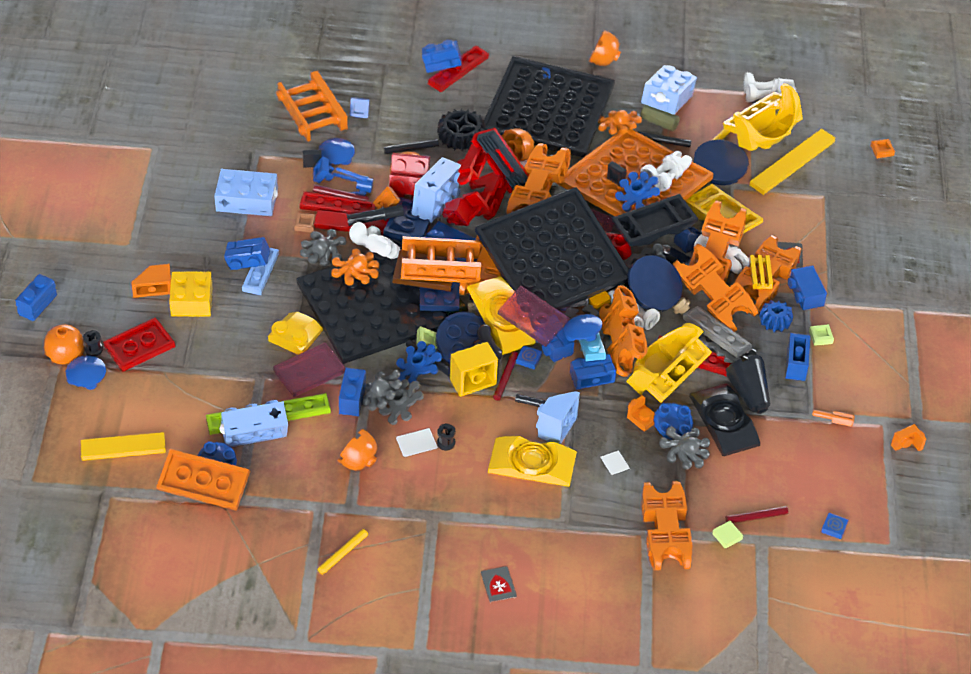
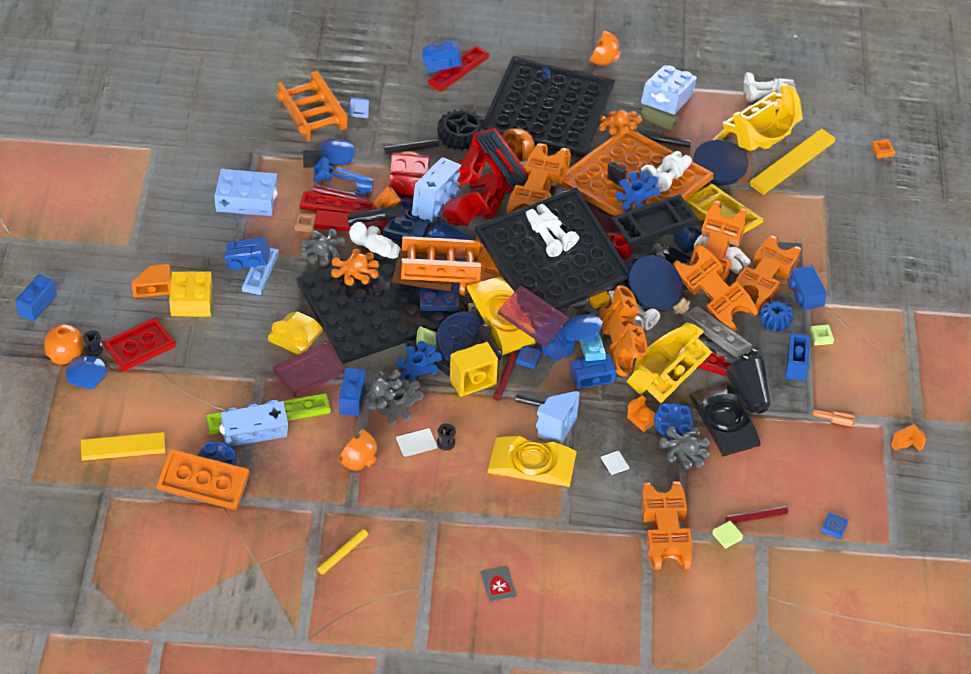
yellow tile [749,255,773,289] -> none
none -> white piece [526,204,579,257]

